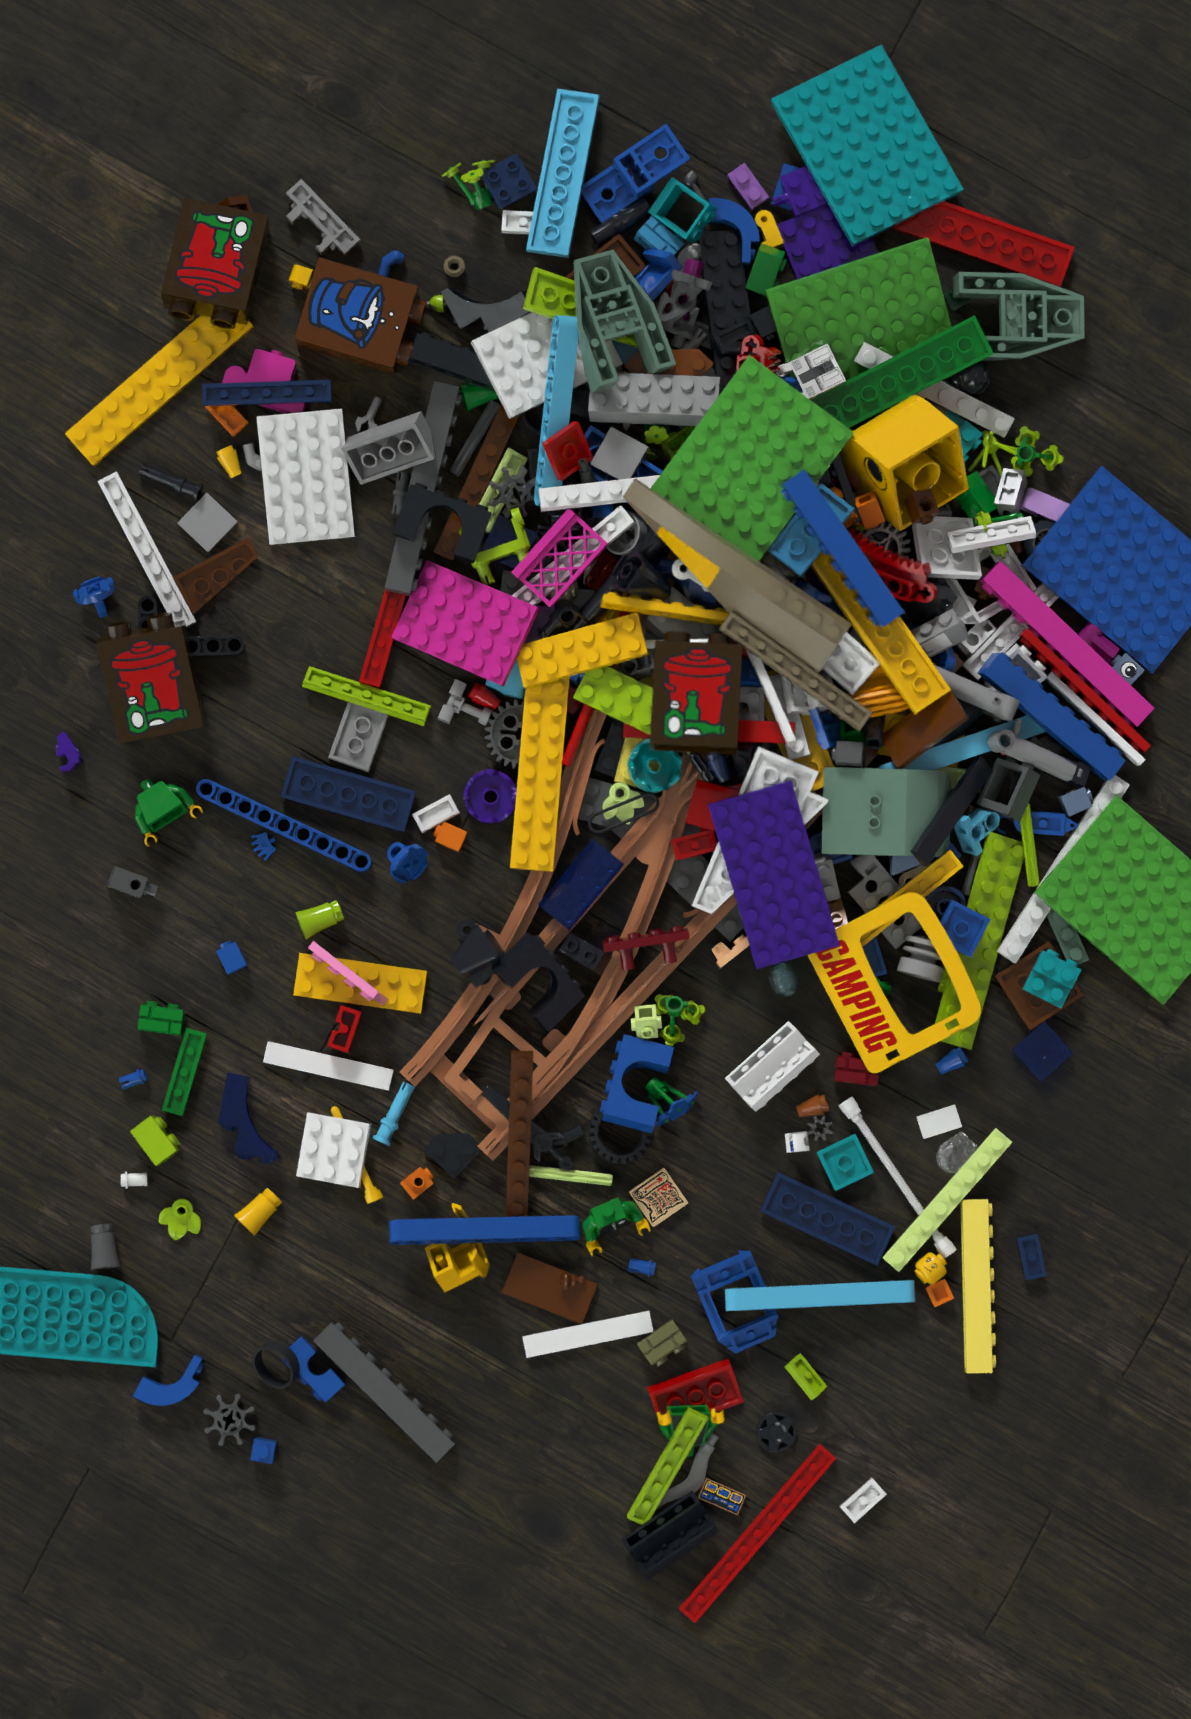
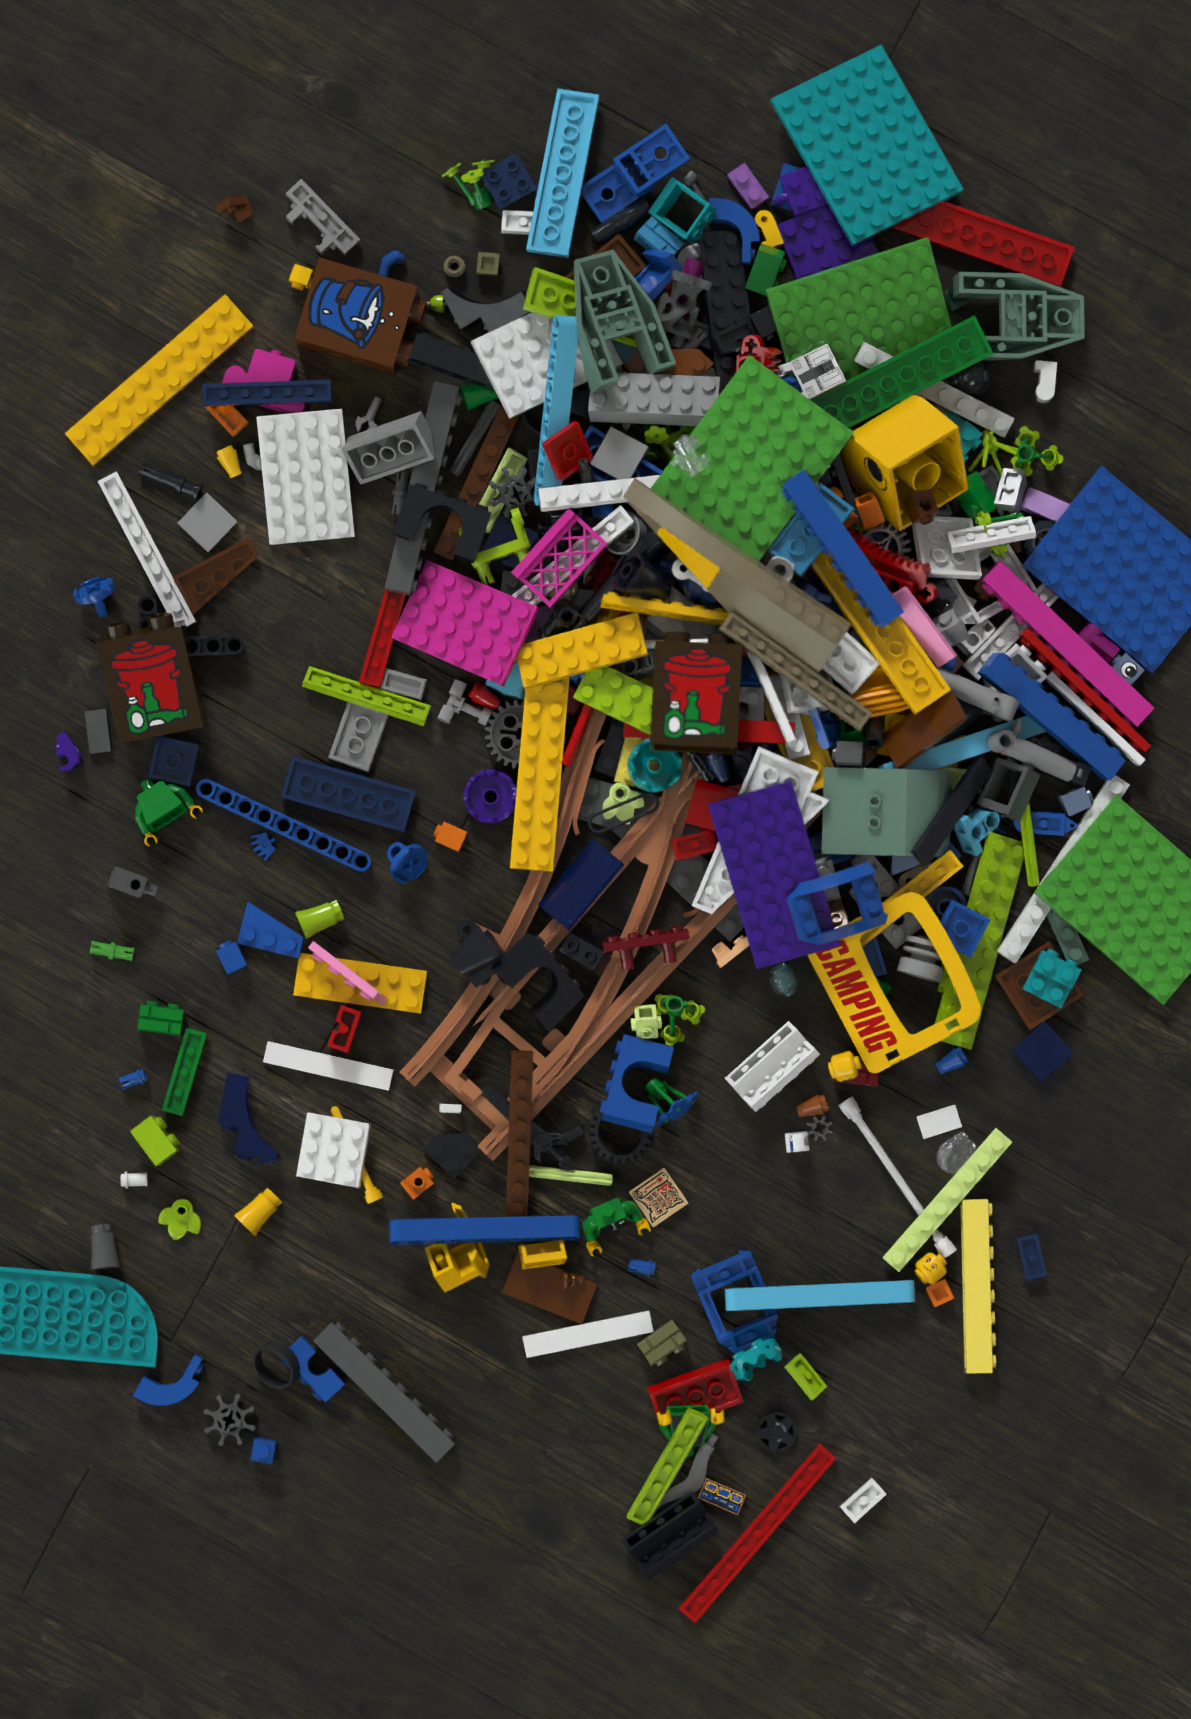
brick [161,198,270,329] -> none
medium azure pin [372,1081,415,1146] -> none
white tile [412,794,460,833] -> none
dark blue plate [760,1172,895,1266] -> none
teal plate [816,1134,874,1191] -> none
none -> dark grey tile [85,709,112,754]
none -> bright green pin [89,941,134,961]
none -> dark blue plate [148,736,200,787]
none -> blue wing [237,902,305,959]
none -> light grey tile [380,668,427,701]
none -> white tile [440,1104,462,1113]
none -> olive plate [477,252,500,276]
none -> yellow hinge [518,1239,567,1269]
none -> clear hips [671,435,710,478]
none -> teal plate [729,1338,782,1381]
none -> white piece [767,556,795,581]
none -> blue wedge [787,862,888,945]
none -> yellow head [828,1051,862,1082]
none -> bright pink tile [893,586,957,668]
none -> white leg [1033,360,1057,403]

